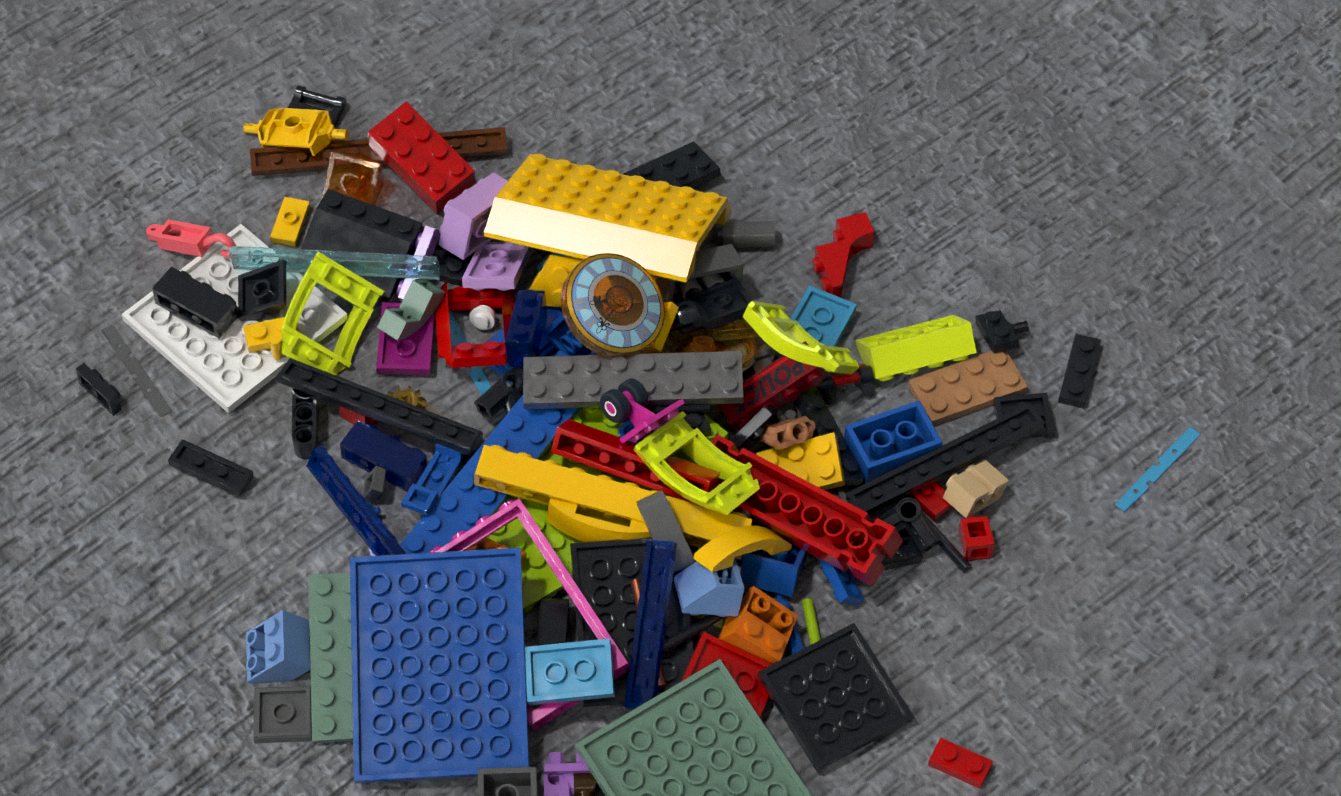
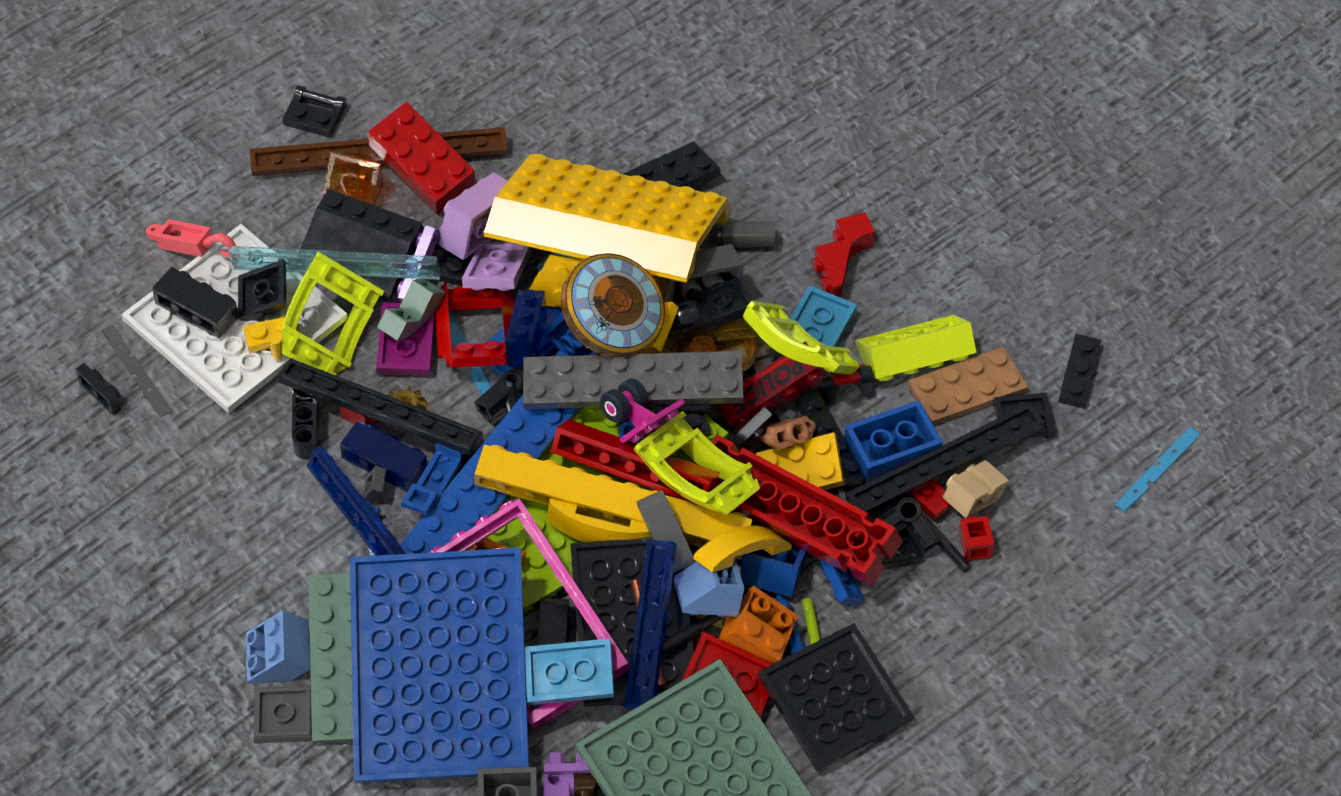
black plate [168,439,254,497] -> none
yellow plate [243,108,350,156] -> none
yellow plate [270,197,310,247] -> none
white plate [469,305,496,330] -> none
red plate [928,737,993,789] -> none
black plate [976,310,1029,353] -> none

